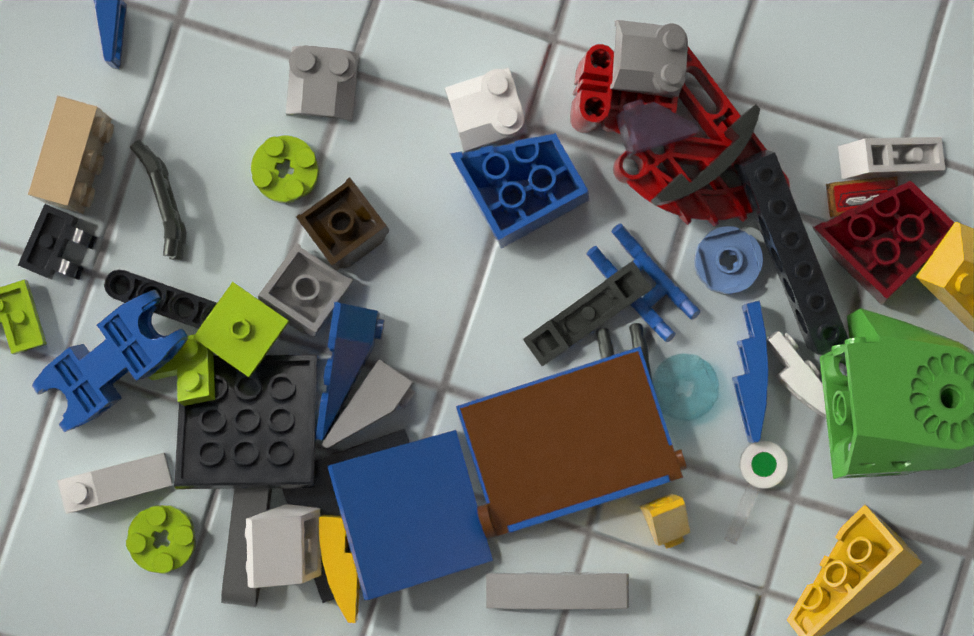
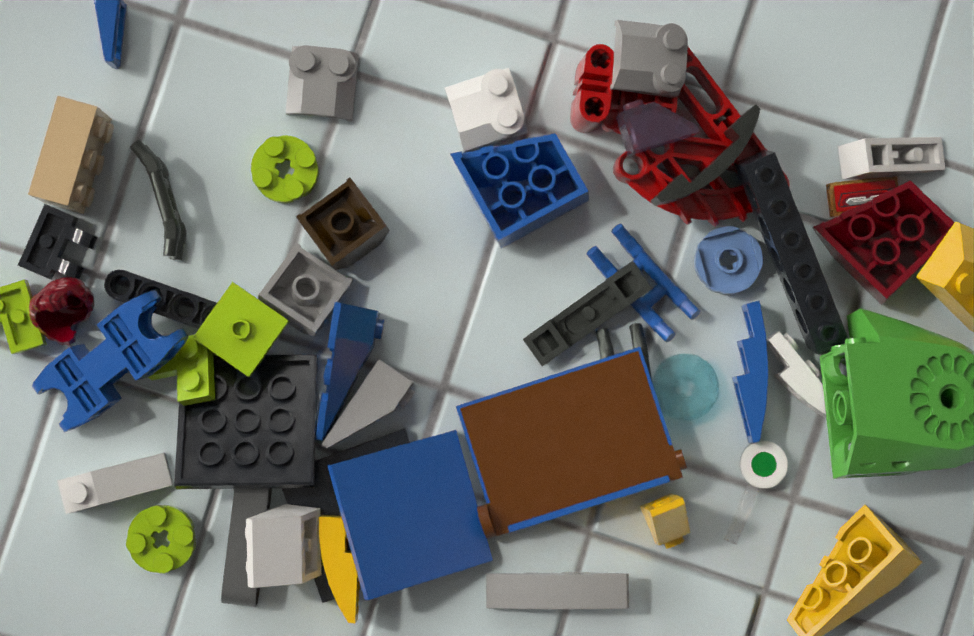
none -> dark red hair [29,277,95,346]

